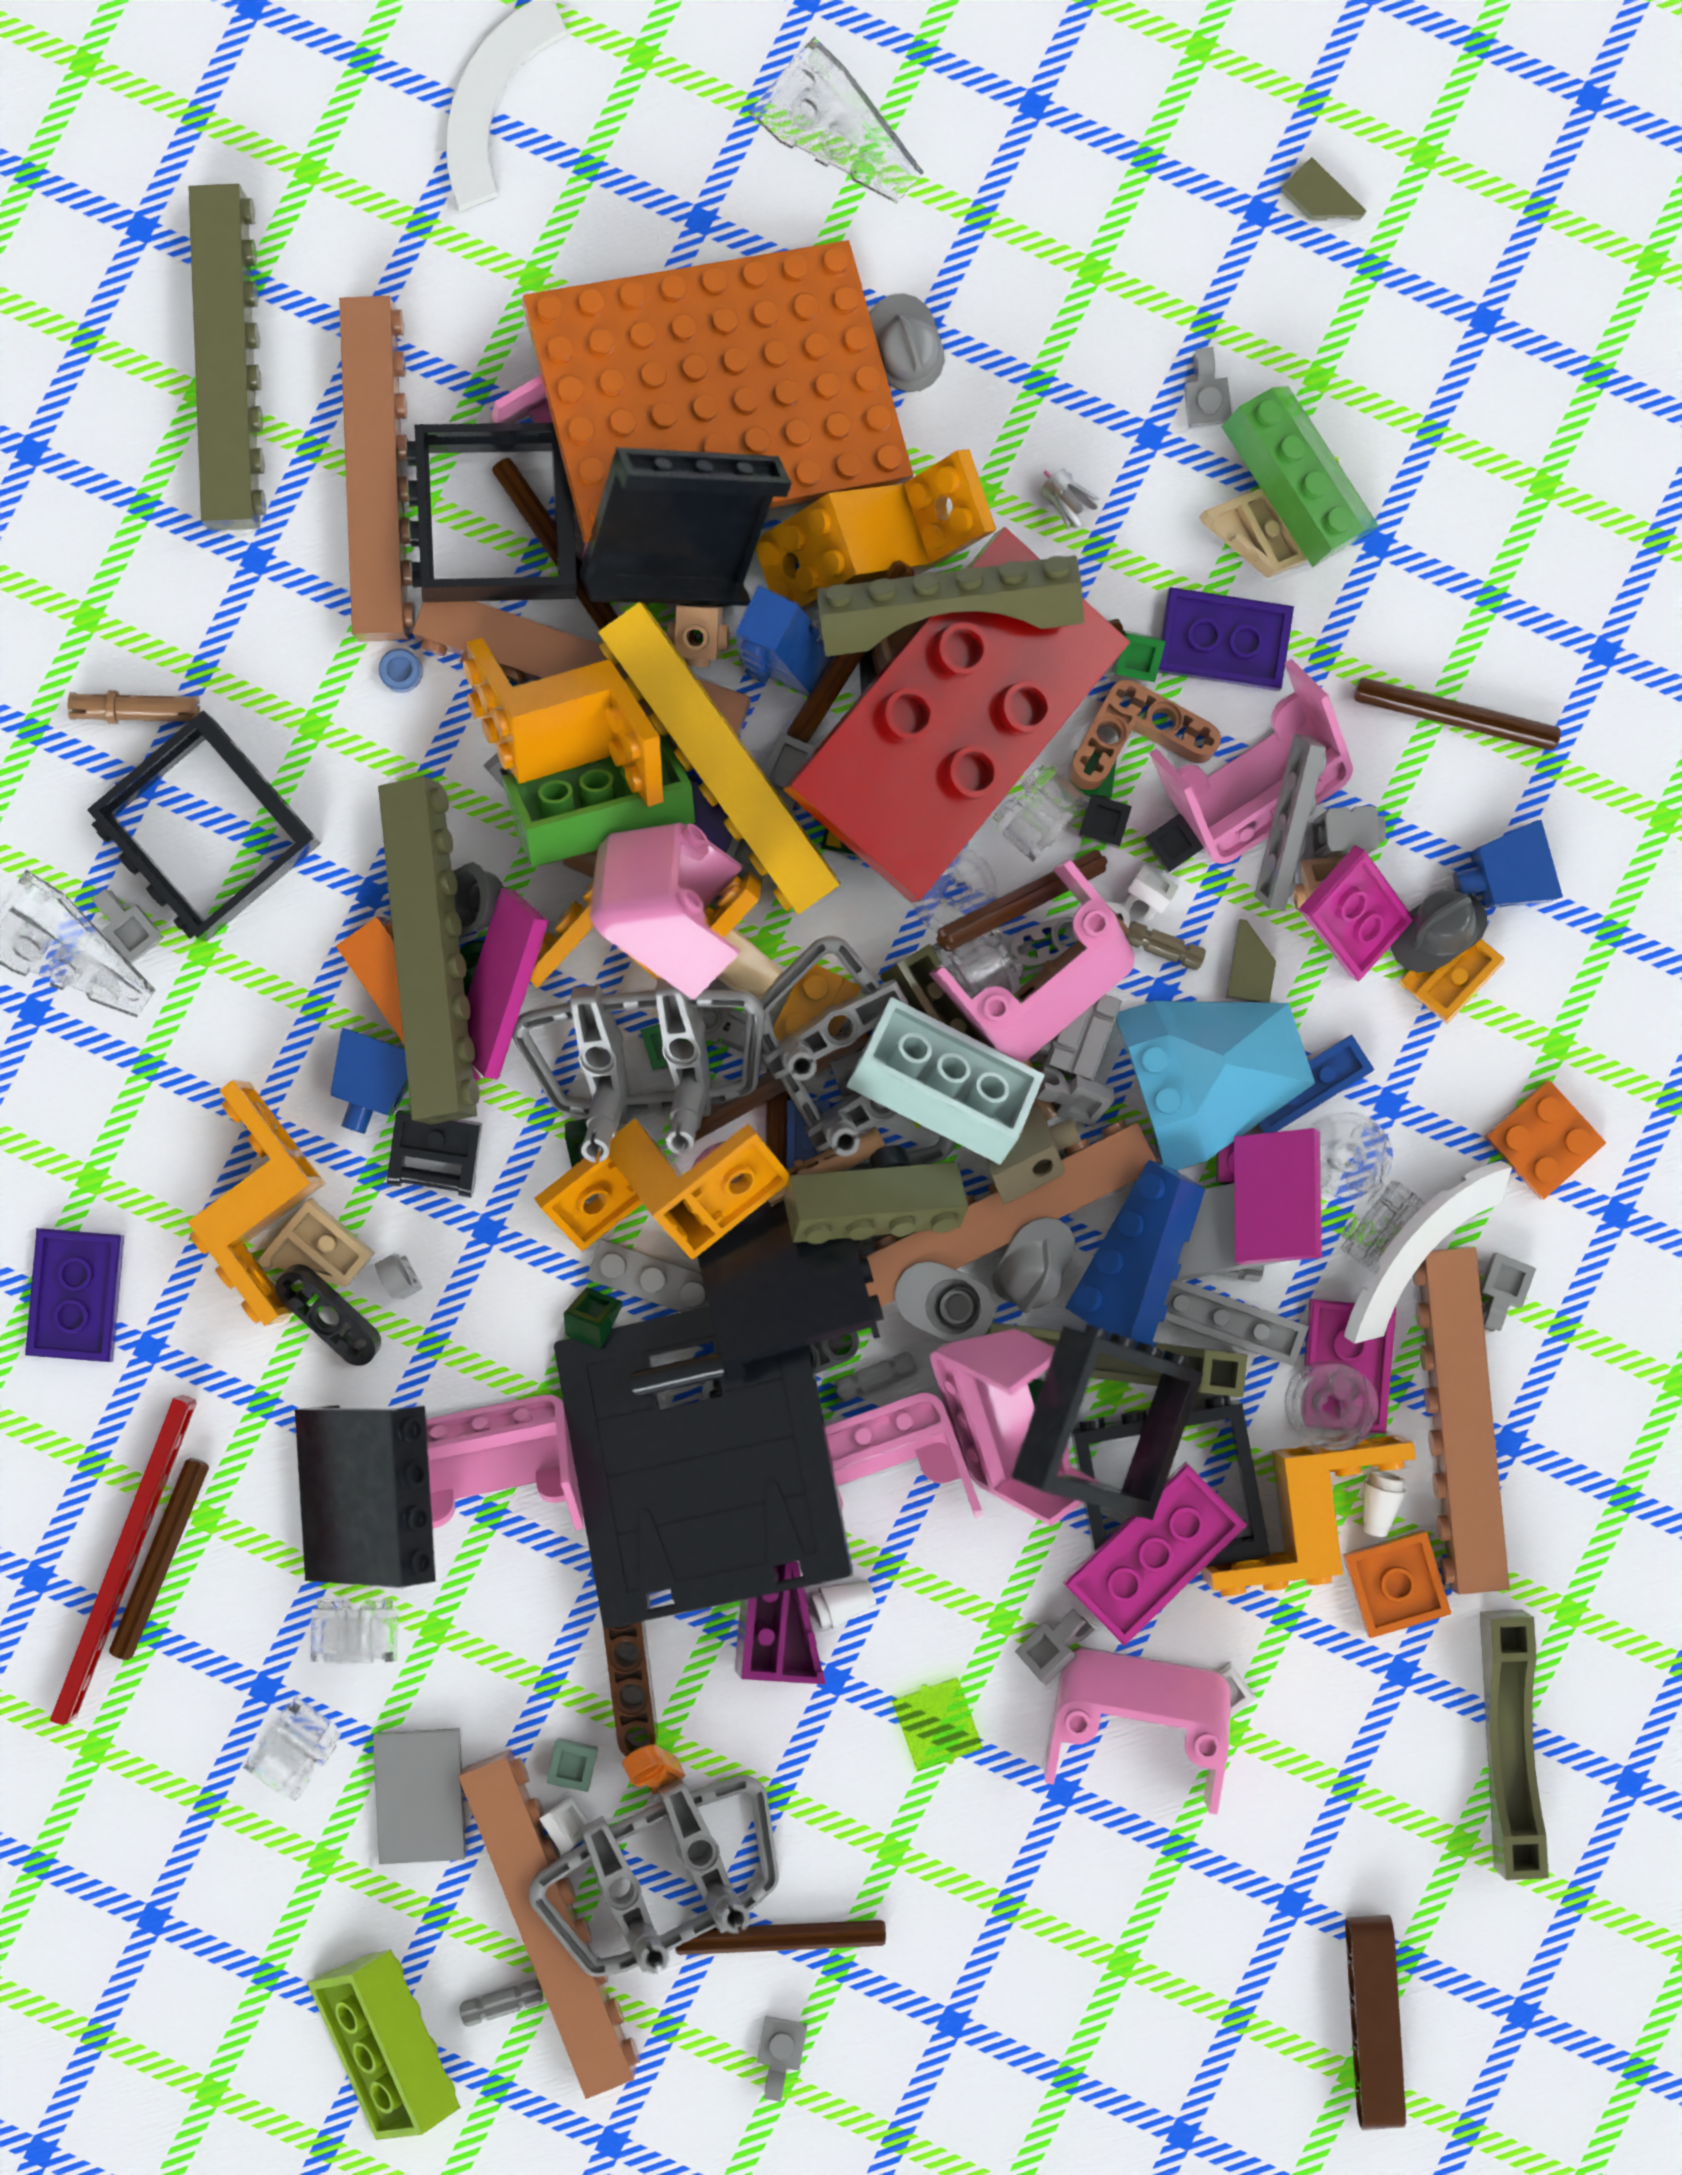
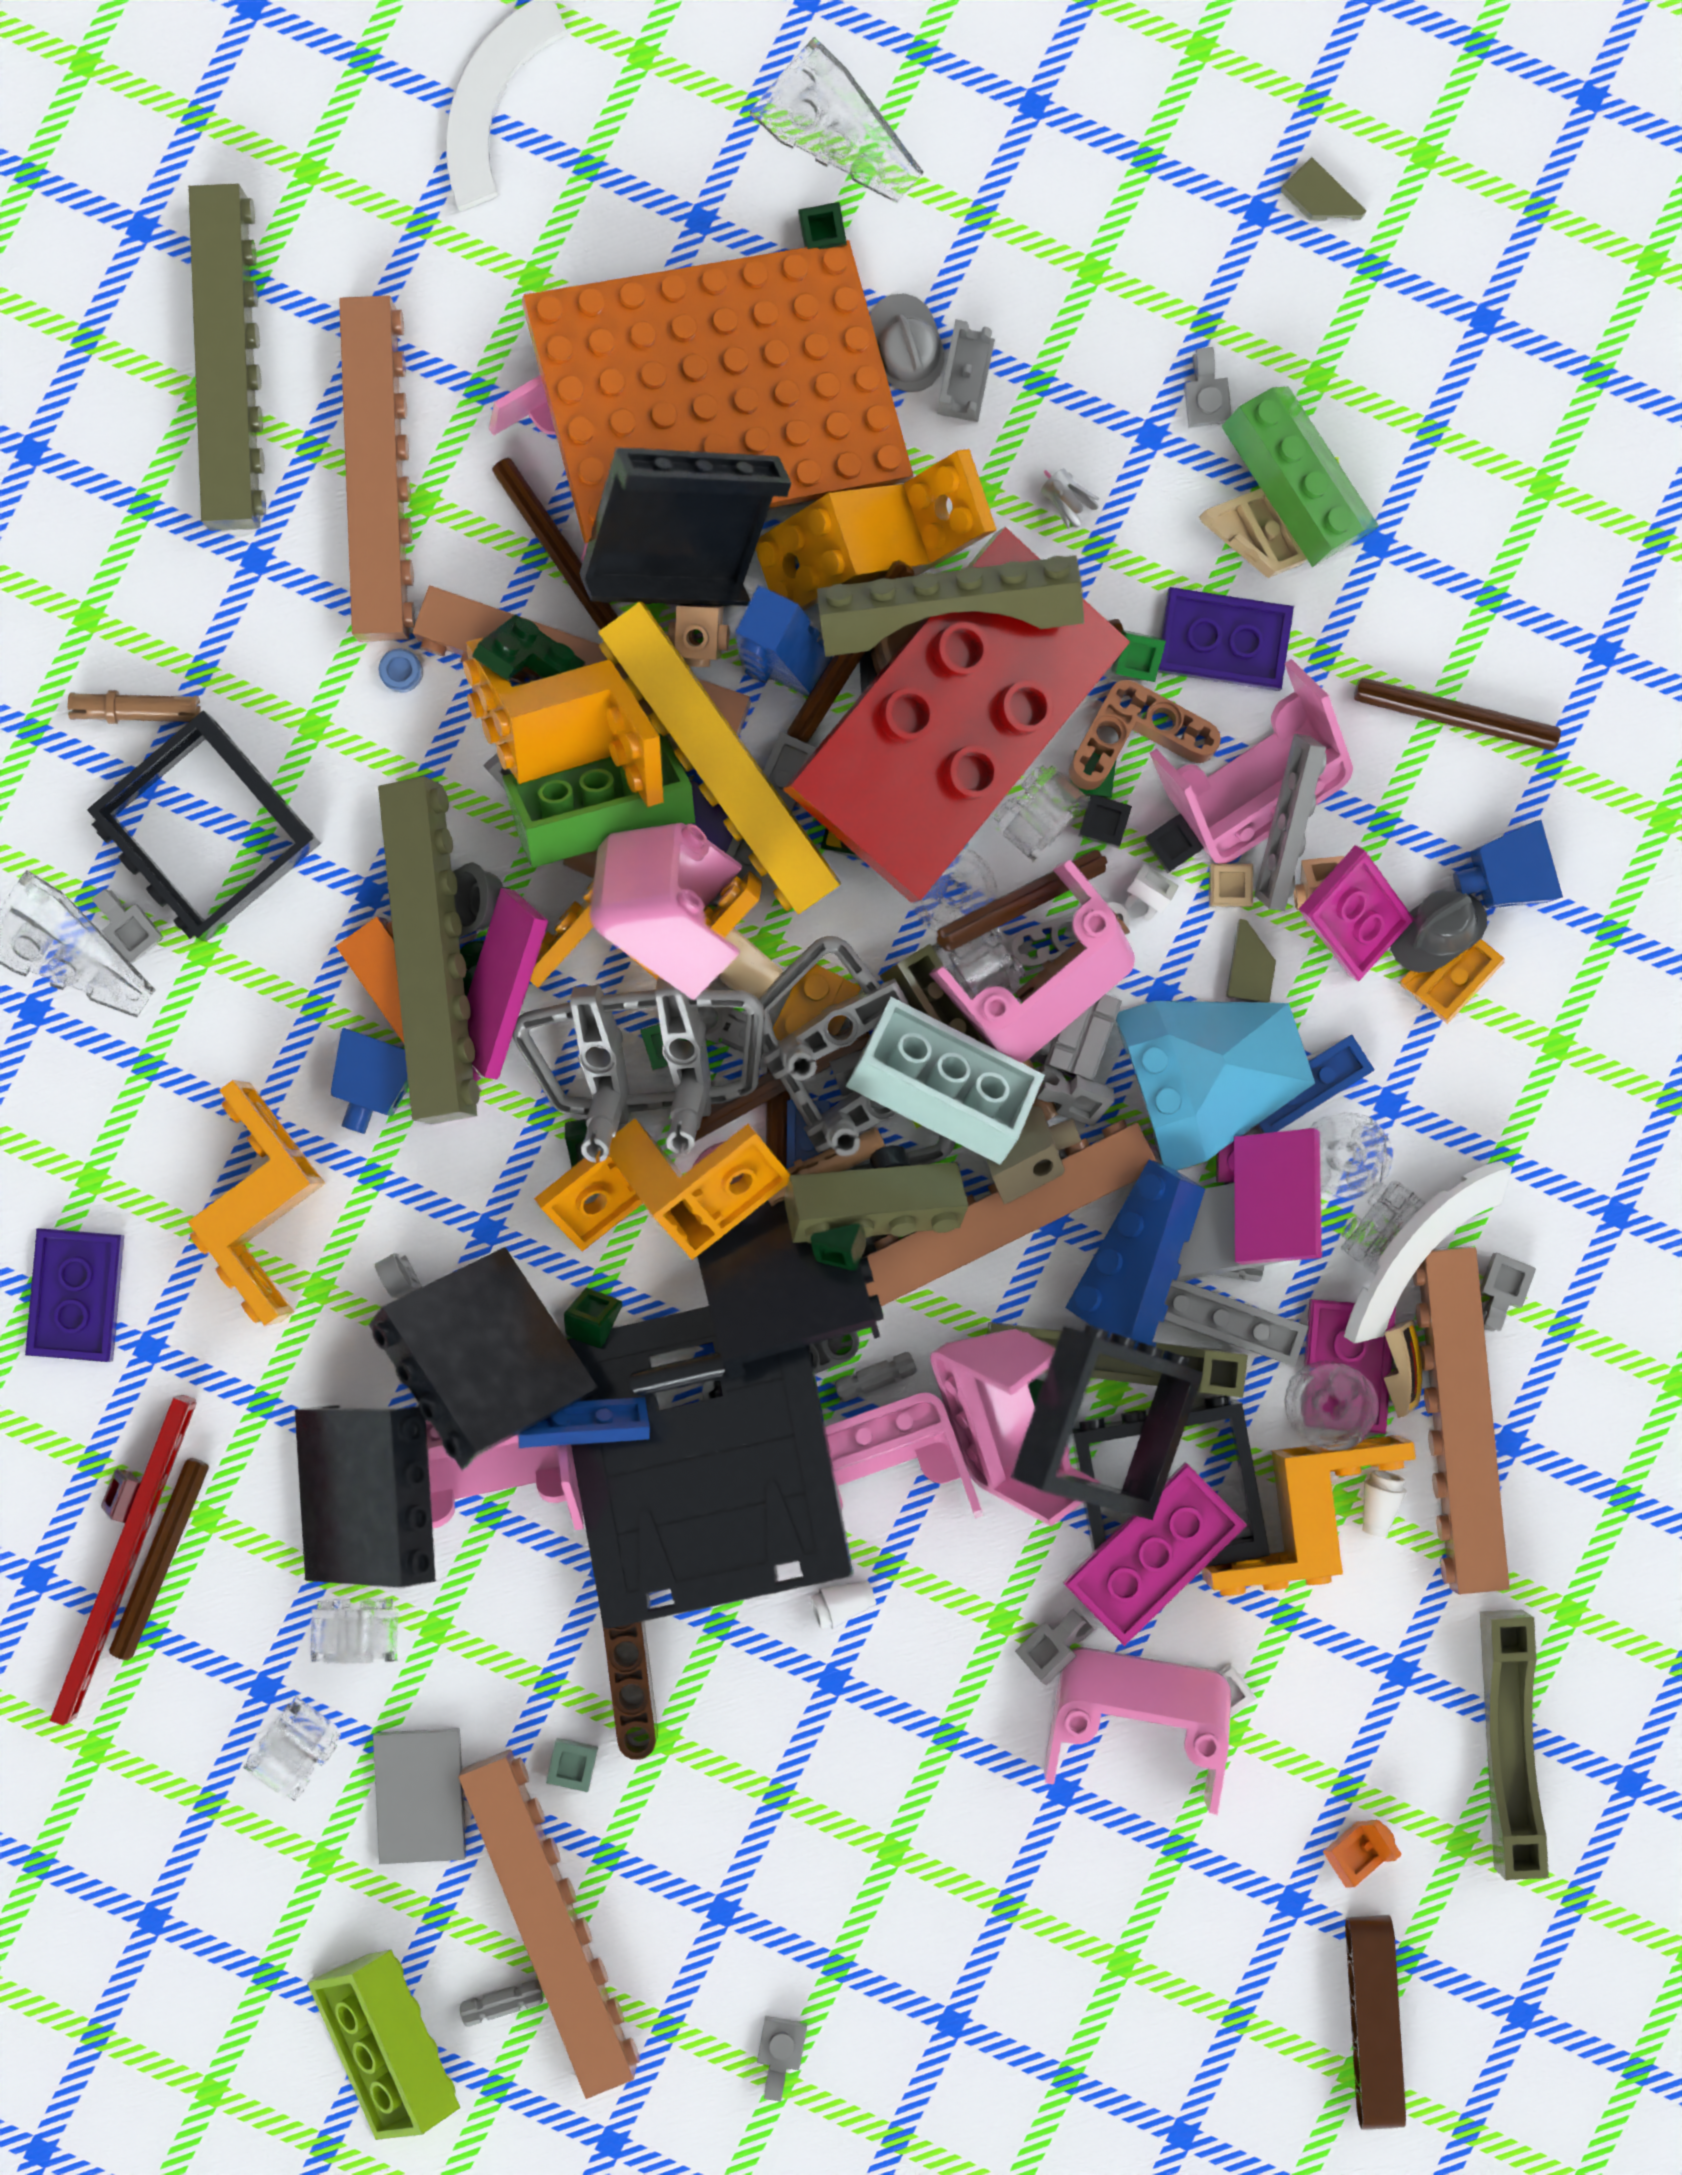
tan wing [257,1198,375,1287] -> none
black beam [275,1264,381,1366] -> none
black plate [387,1110,483,1198] -> none
black window [407,422,577,602] -> none
light grey piece [529,1775,779,1977] -> none
white tile [539,1796,588,1855] -> none
light grey plate [586,1239,709,1312] -> none
orange piece [622,1744,686,1795] -> none
reddish brown axle [675,1920,886,1955] -> none
magenta wedge [734,1562,826,1684] -> none
clear neon green piece [892,1676,983,1772] -> none
light grey piece [895,1261,995,1342] -> none
light grey piece [992,1217,1075,1313] -> none
dark tan axle [1125,921,1206,970] -> none
light grey brick [1312,806,1386,859] -> none
orange plate [1342,1530,1452,1638] -> none
orange plate [1484,1080,1607,1200] -> none
none -> tile [101,1468,140,1523]
none -> black panel [369,1247,598,1470]
none -> dark green plate [472,614,586,681]
none -> blue plate [517,1397,650,1448]
none -> dark green slope [798,202,847,249]
none -> dark green slope [810,1224,866,1271]
none -> light grey hinge [937,319,995,422]
none -> tan tile [1209,864,1253,907]
none -> orange bracket [1322,1820,1402,1888]
none -> tan slope [1384,1319,1423,1418]

